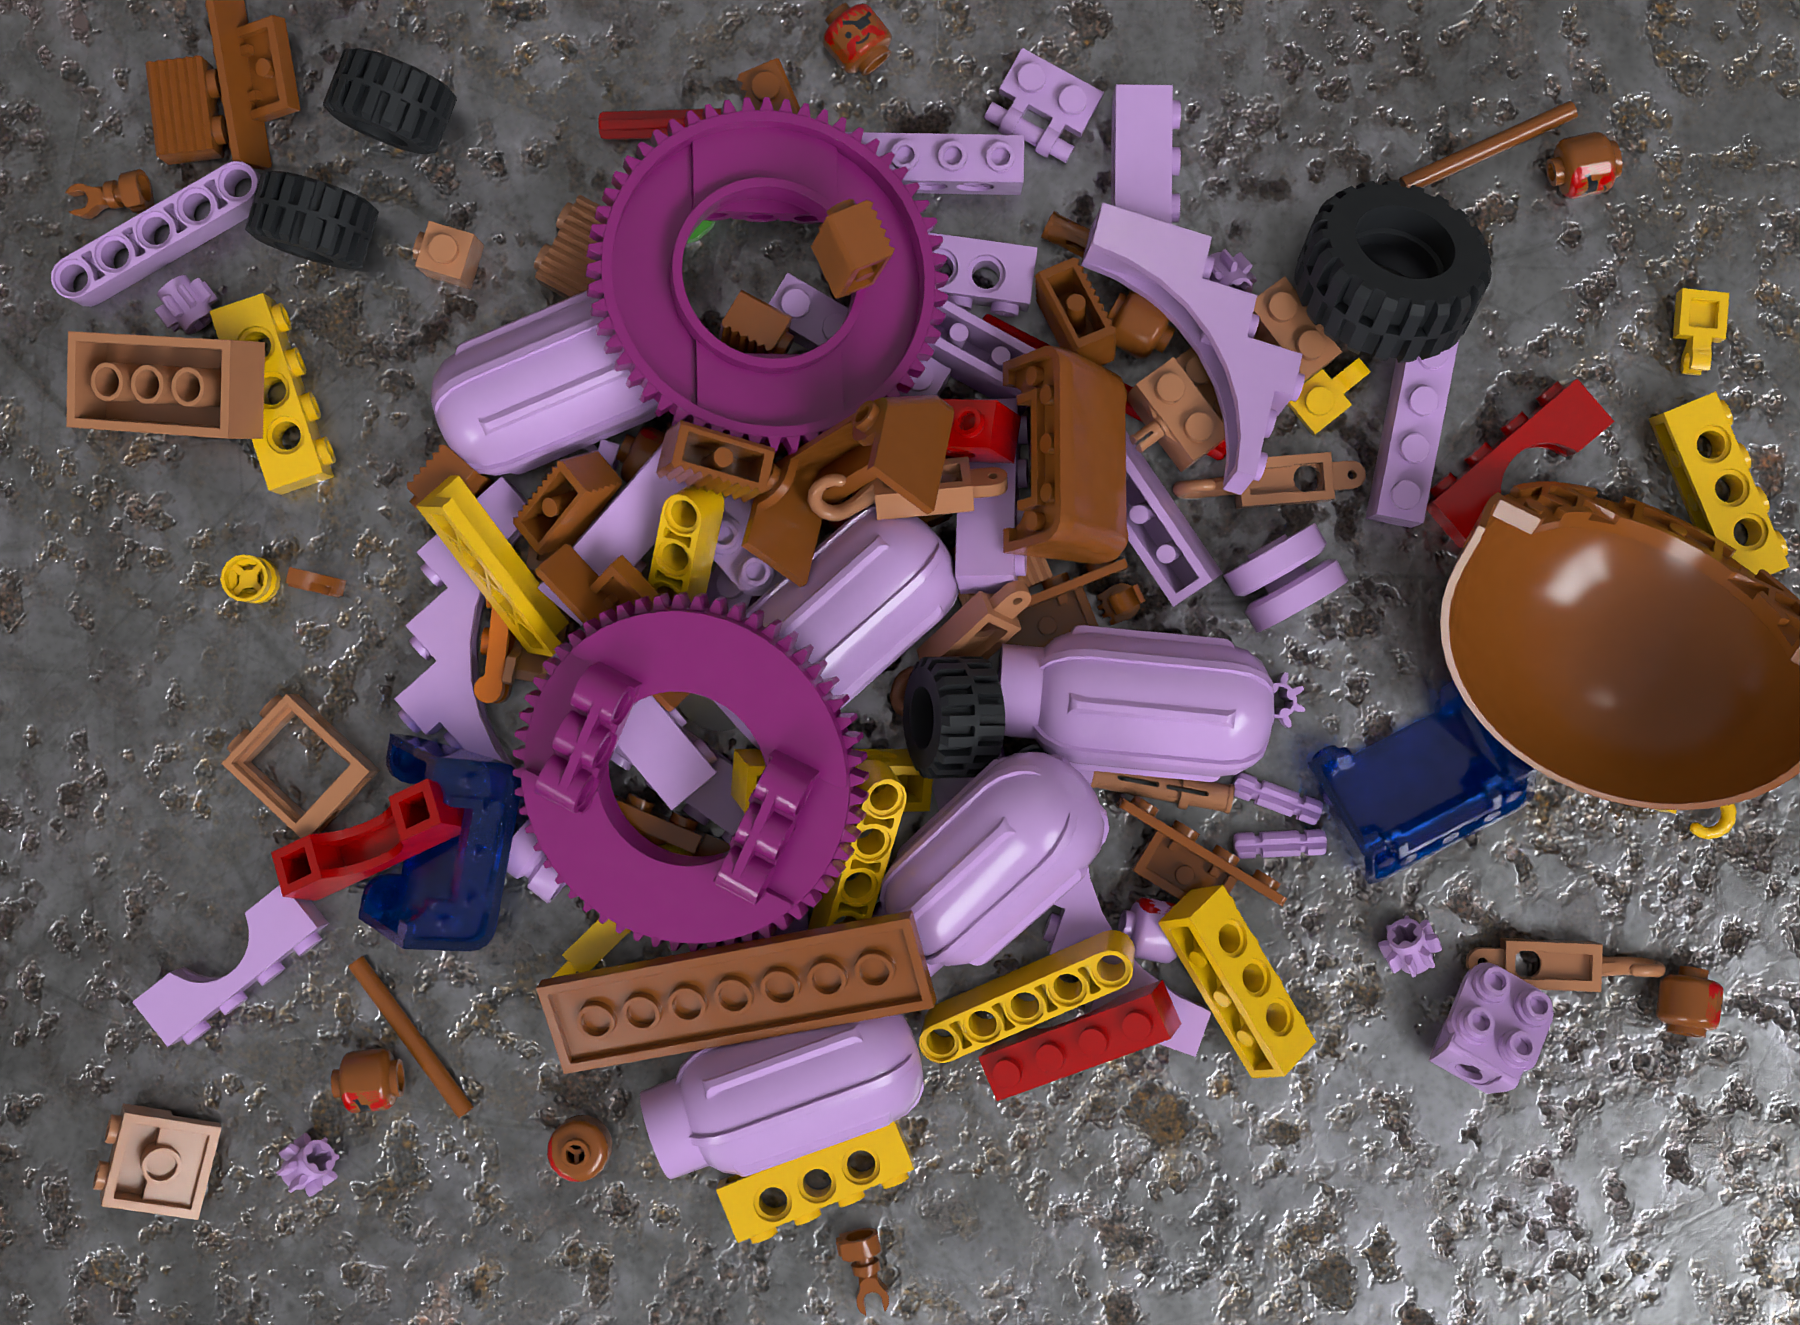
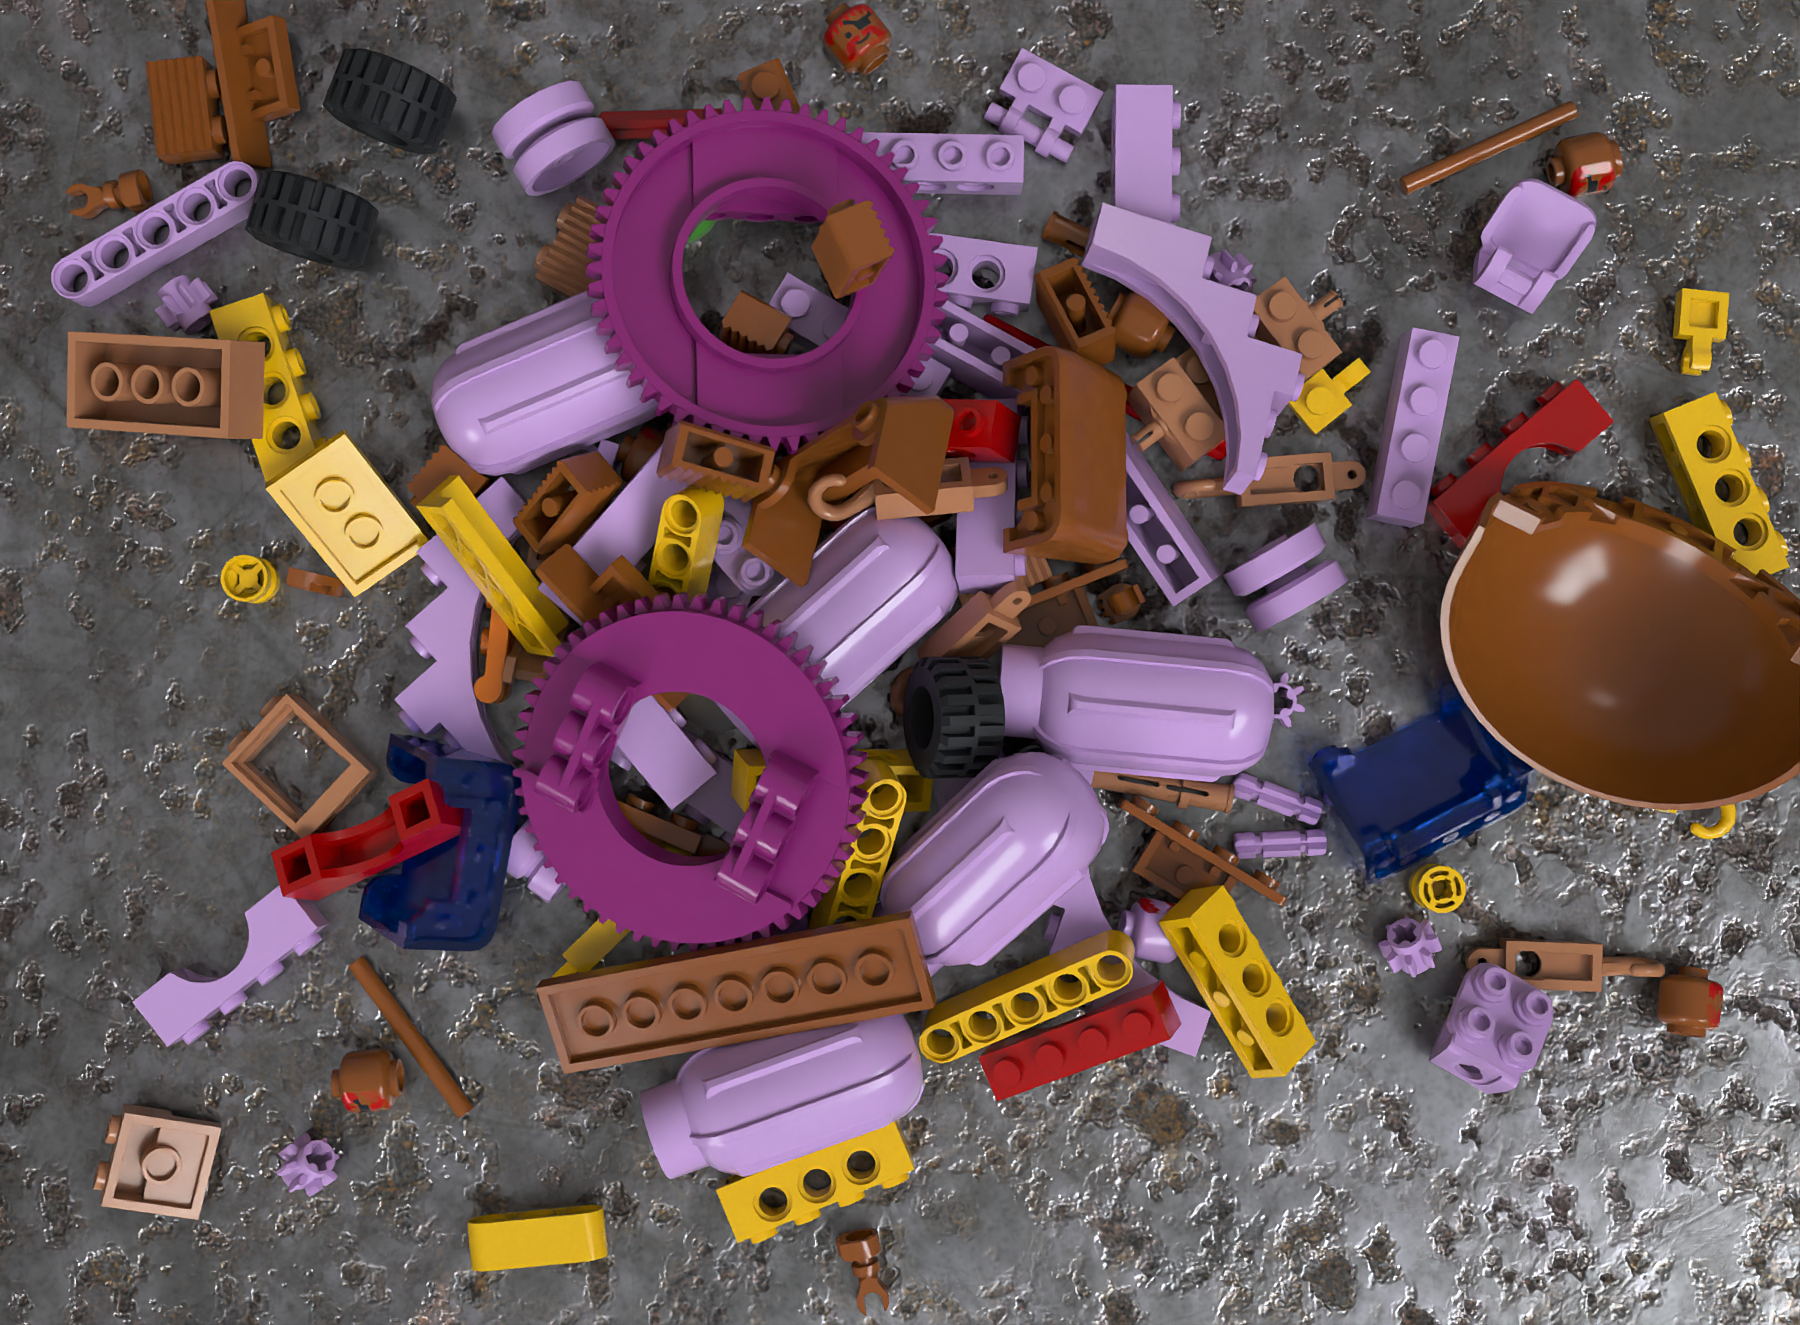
nougat brick [413,221,484,290] -> none
dark orange head [547,1115,612,1182] -> none
black tyre [1294,181,1492,363] -> none
none -> yellow plate [265,429,431,597]
none -> yellow beam [467,1205,608,1271]
none -> lavender wheel [491,80,616,196]
none -> yellow wheel [1408,863,1466,913]
none -> lavender piece [1473,178,1597,314]

